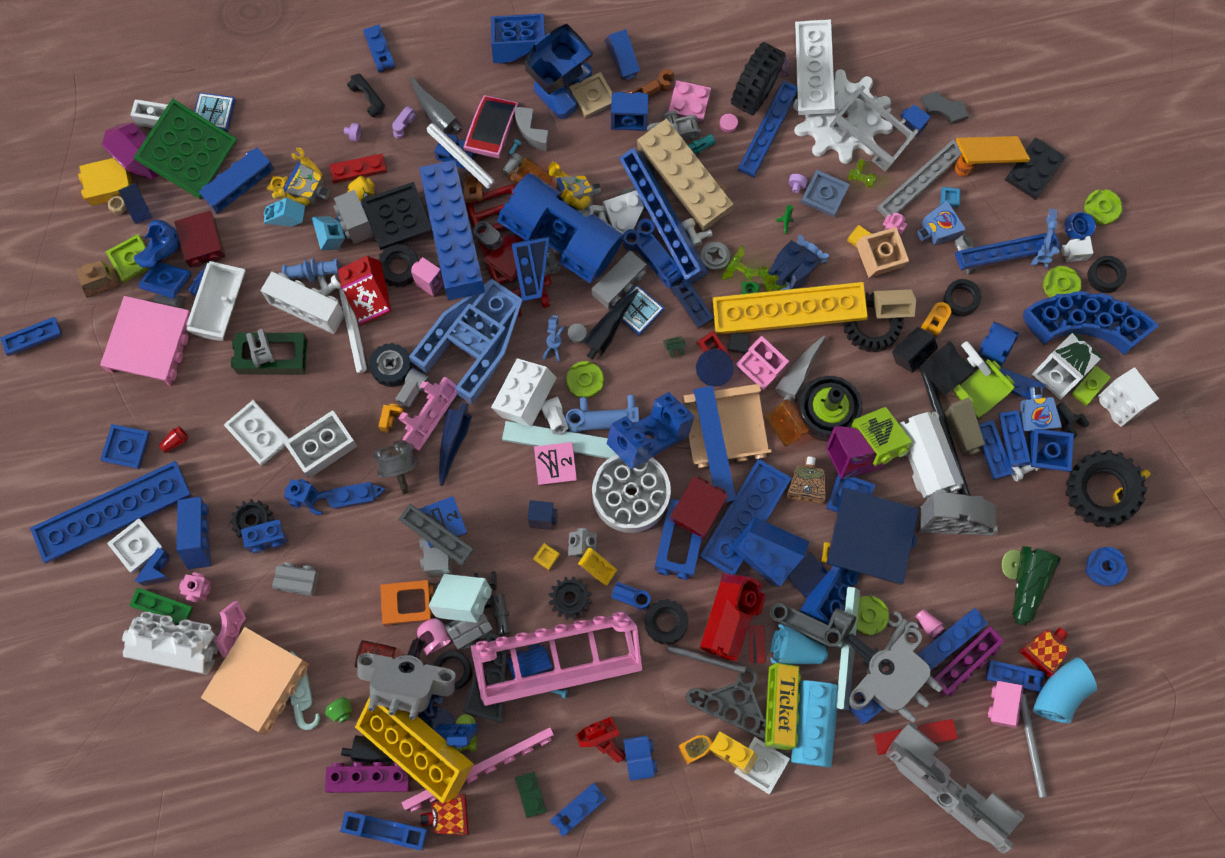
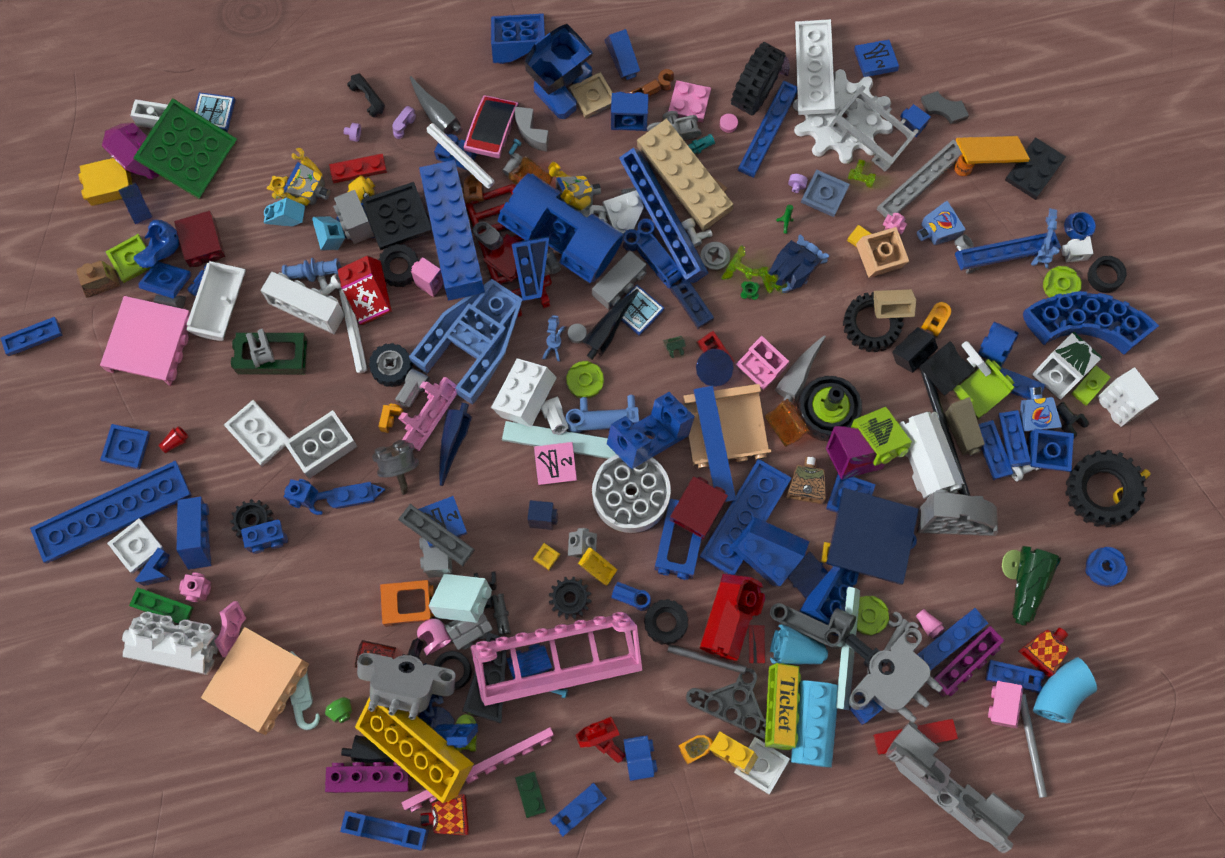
tan tile [108,195,128,215] -> none
blue brick [199,147,274,214] -> none
light grey brick [272,562,319,597] -> none
blue plate [363,24,395,73] -> none
yellow plate [713,282,867,335] -> none
black tile [728,332,750,354] -> none
dark azure tile [940,187,960,208] -> none
black tyre [943,279,981,316] -> none
lime tile [1084,189,1122,225] -> none
none -> blue tile [854,40,899,77]

